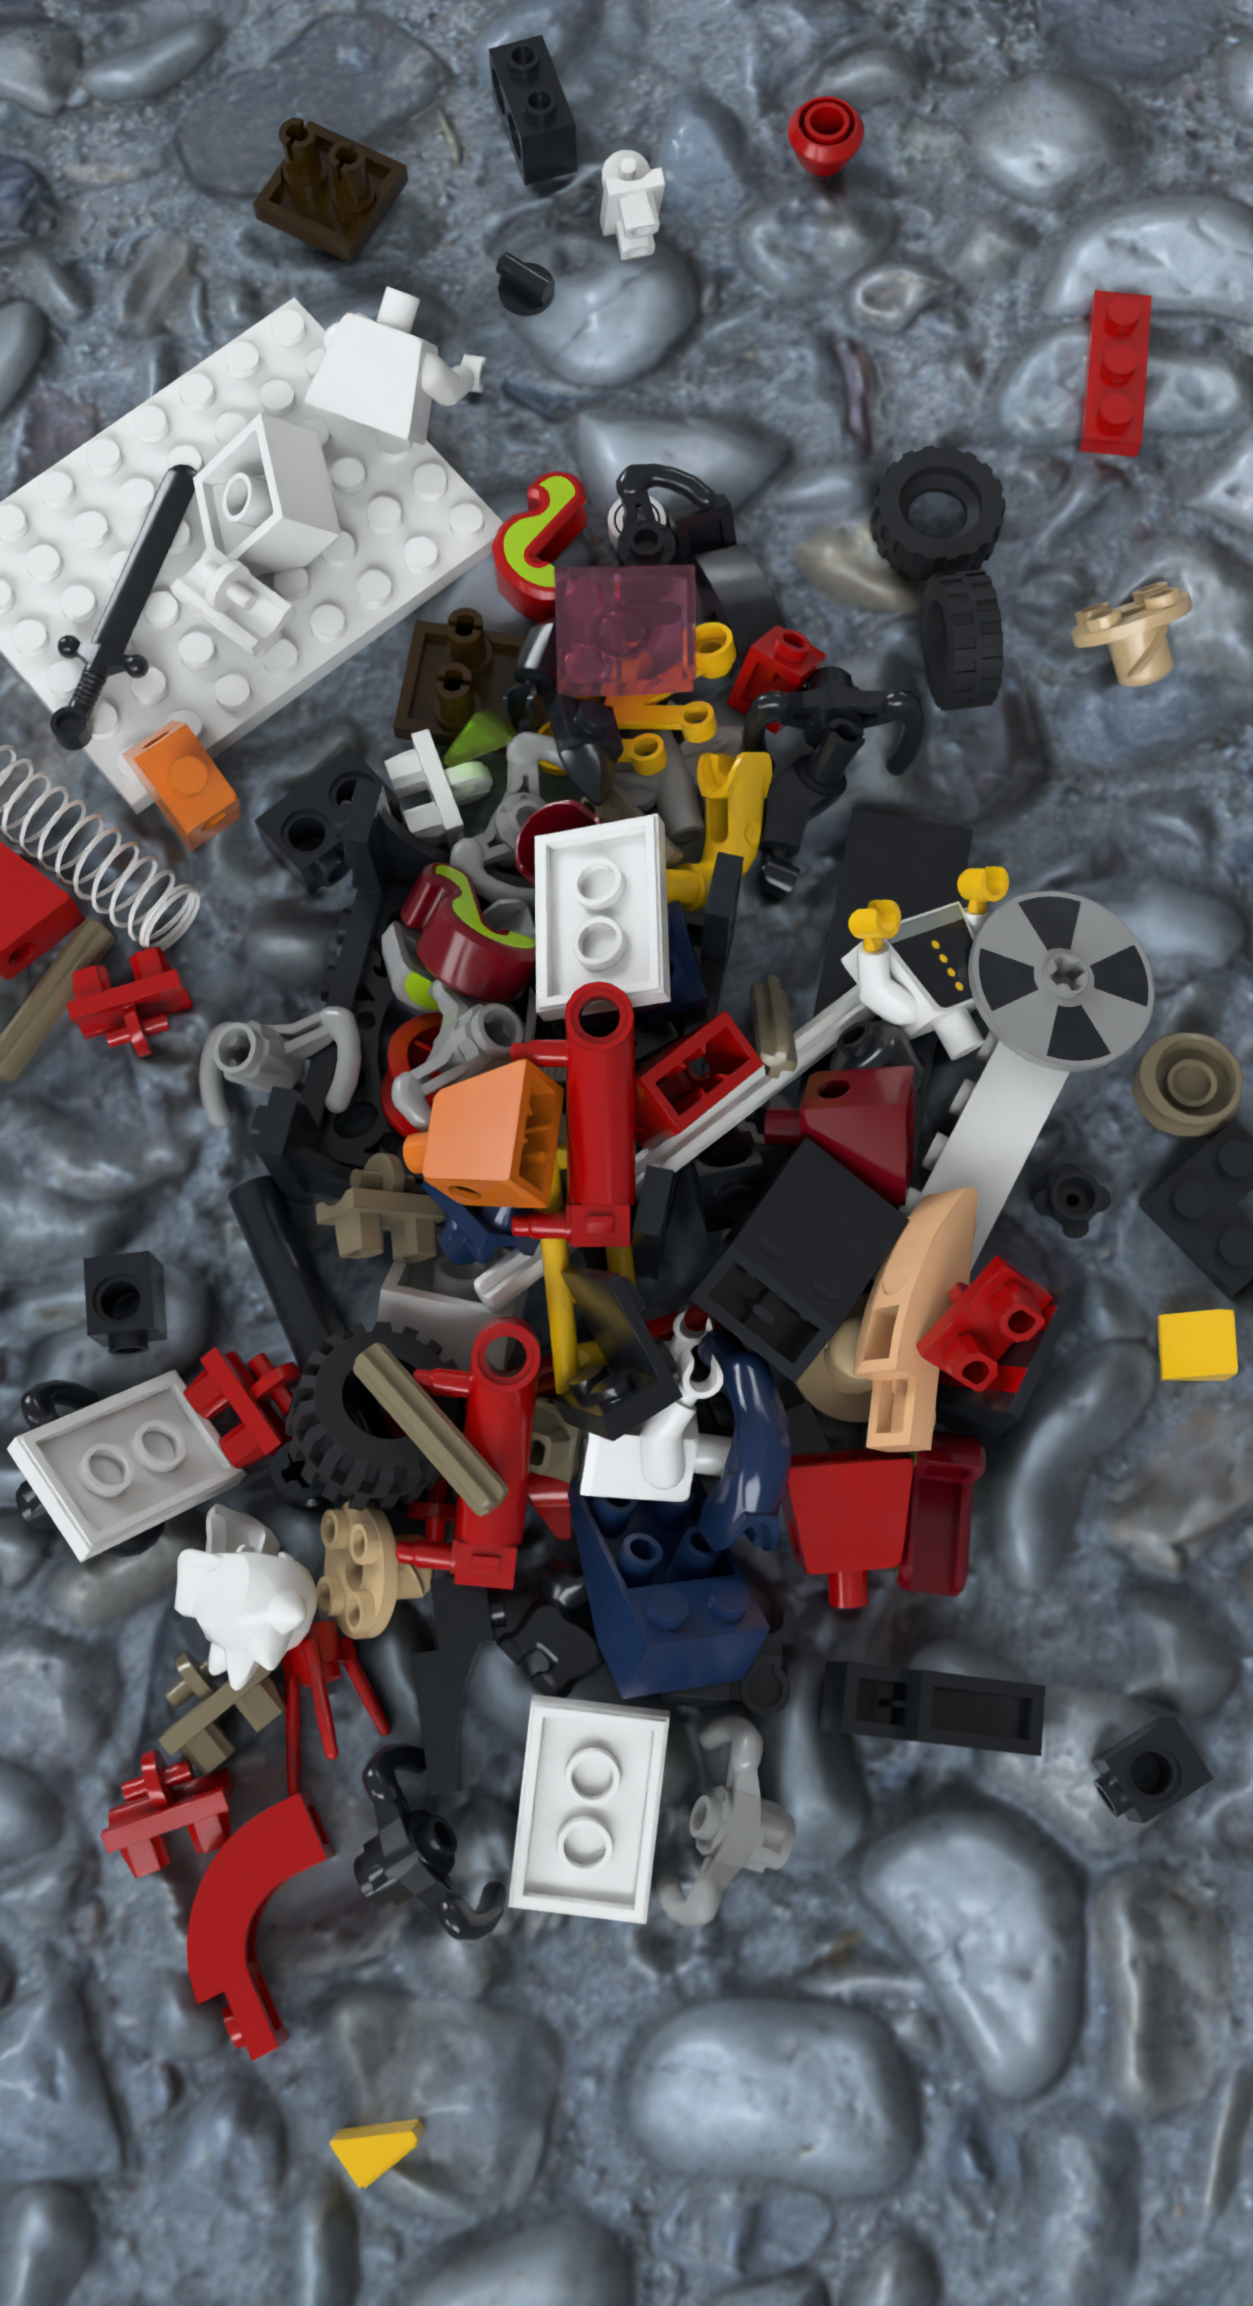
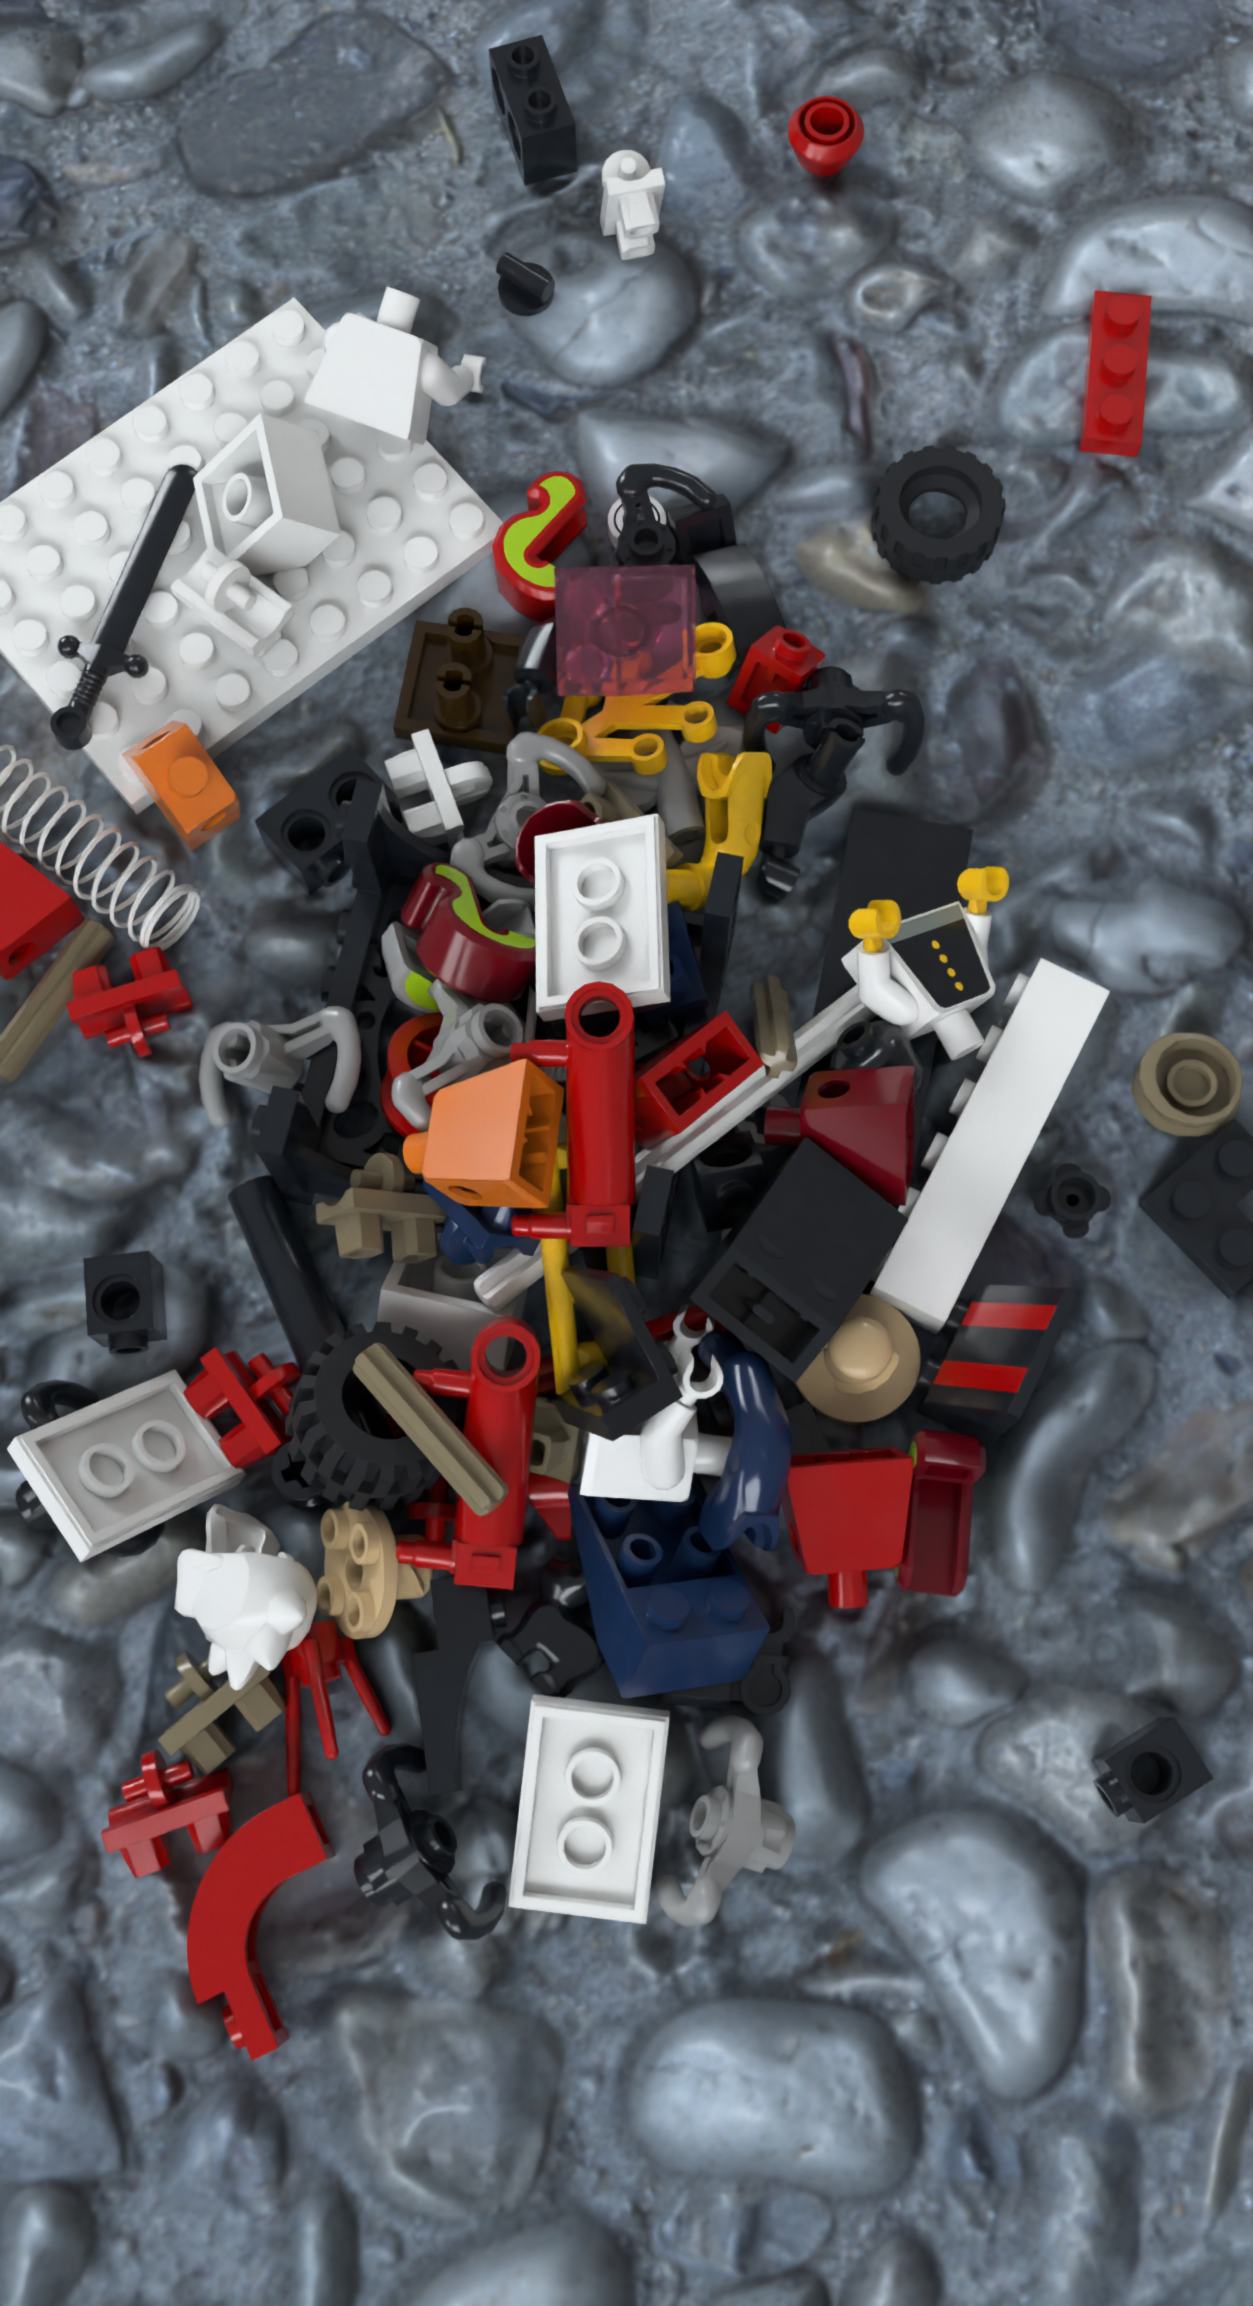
dark brown plate [253,118,408,264] -> none
yellow slope [329,2119,425,2189] -> none
clear neon green slope [443,709,518,768] -> none
black plate [548,693,624,807] -> none
black slope [820,1661,1045,1756] -> none
light nougat slope [852,1187,979,1453] -> none
red hips [916,1255,1054,1392] -> none
black tyre [921,569,1004,711] -> none
light grey piece [968,891,1154,1072] -> none
tan plate [1070,582,1193,687] -> none
yellow slope [1157,1309,1238,1381] -> none

